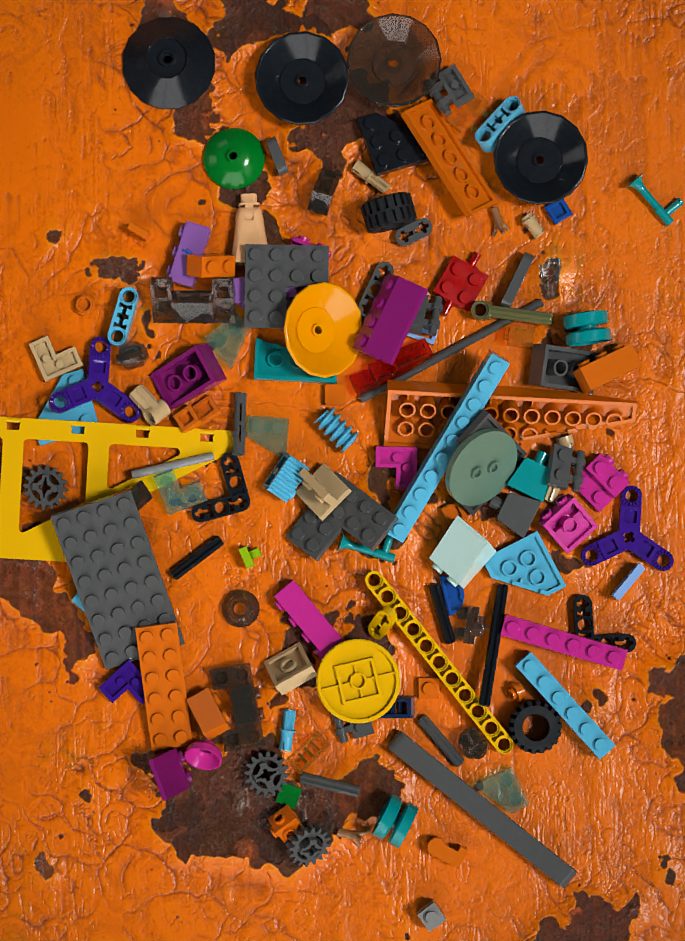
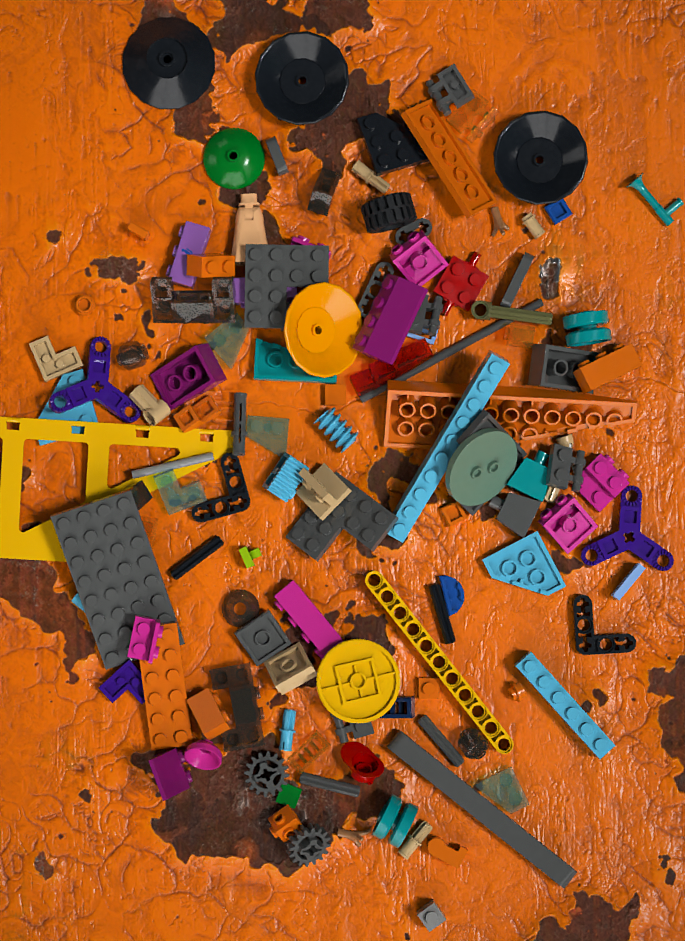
dark grey gear [23,465,69,510] -> none
medium azure beam [107,287,140,347] -> none
teal piece [337,531,396,563] -> none
clear smoke dish [347,13,442,107] -> none
yellow beam [368,606,397,640] -> none
dark pink plate [375,446,417,489] -> none
light aqua slope [429,516,497,589] -> none
clear smoke hips [454,606,490,644] -> none
medium azure beam [475,96,526,153] -> none
black axle [479,584,508,707] -> none
dark pink brick [500,614,628,671] -> none
black tyre [508,700,562,754] -> none
none -> dark pink bracket [127,615,164,664]
none -> dark grey plate [234,609,292,666]
none -> red piece [340,742,385,785]
none -> dark pink plate [389,230,449,286]
none -> tan axle [398,821,433,860]

